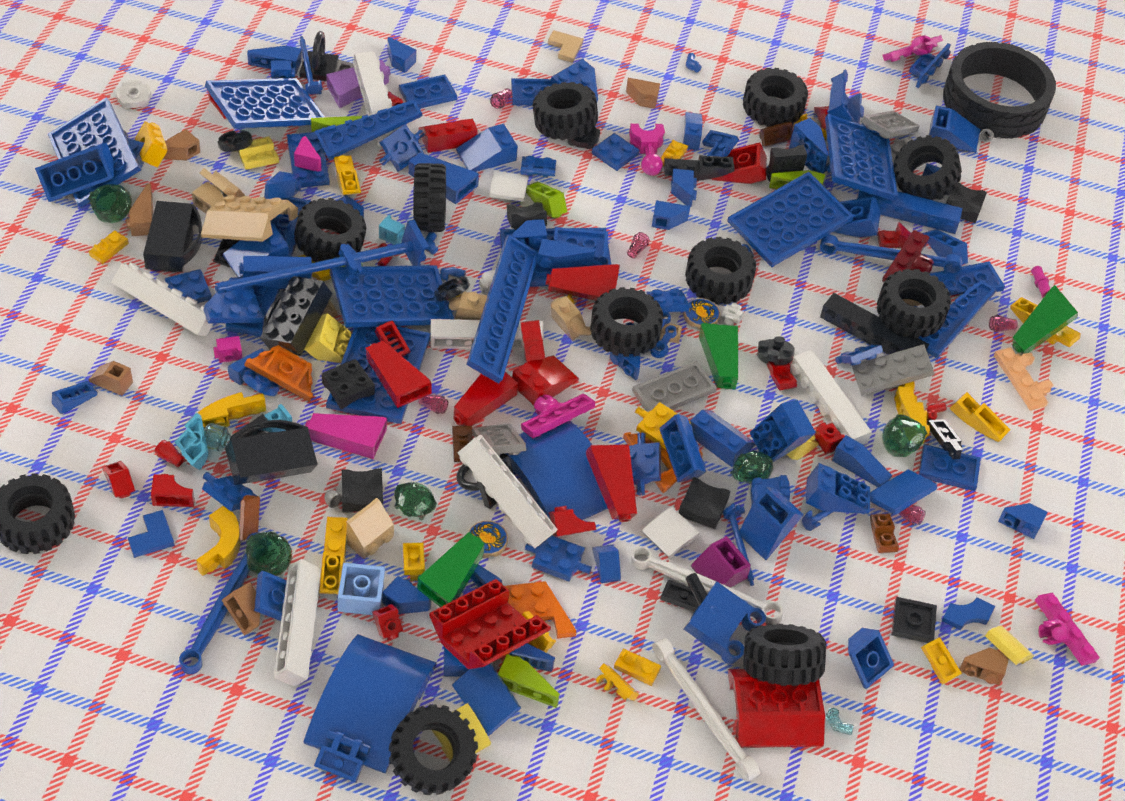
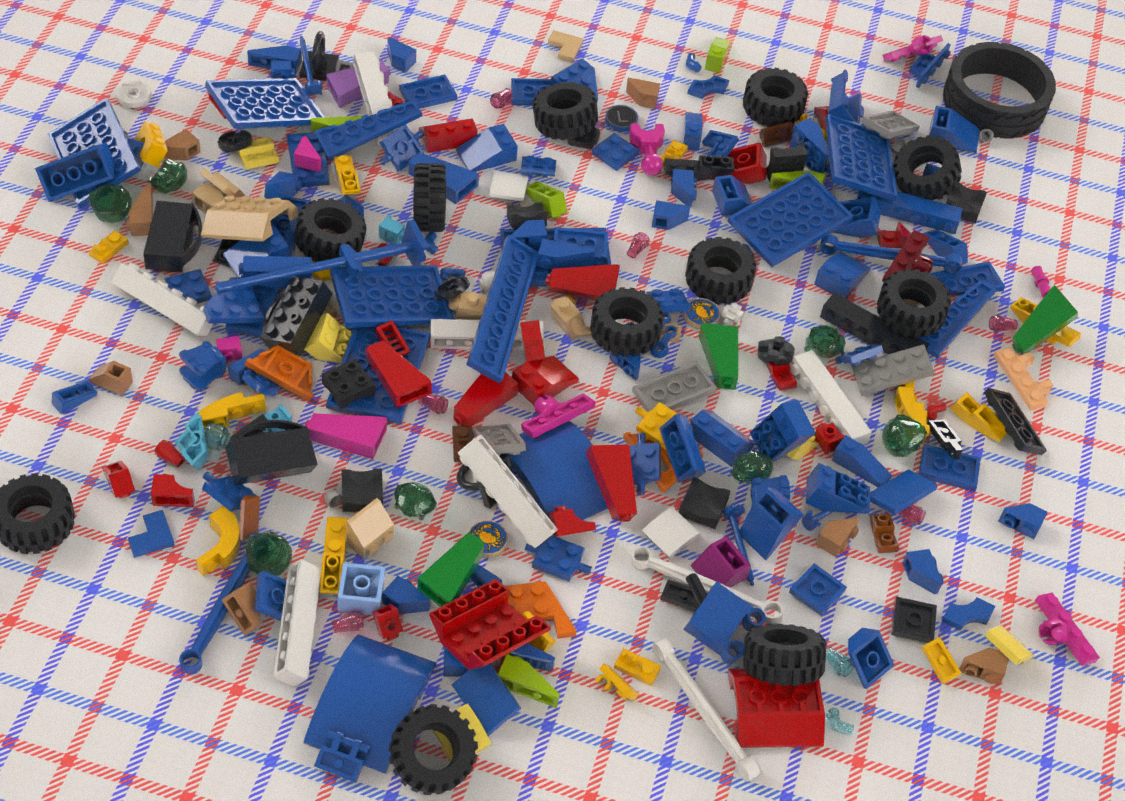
yellow plate [403,543,425,581] -> none
blue slope [592,545,621,583] -> none
none -> clear green helmet [147,158,187,194]
none -> blue piece [179,341,226,392]
none -> clear pink cone [331,611,364,633]
none -> black tile [605,105,638,132]
none -> blue tile [687,75,730,99]
none -> lime slope [705,37,731,73]
none -> blue slope [712,175,752,216]
none -> blue plate [789,563,847,617]
none -> clear green helmet [804,325,846,358]
none -> blue slope [814,252,871,299]
none -> medium nougat slope [816,518,860,557]
none -> clear light blue cone [826,647,854,677]
none -> blue slope [902,549,943,594]
none -> black plate [983,388,1047,455]

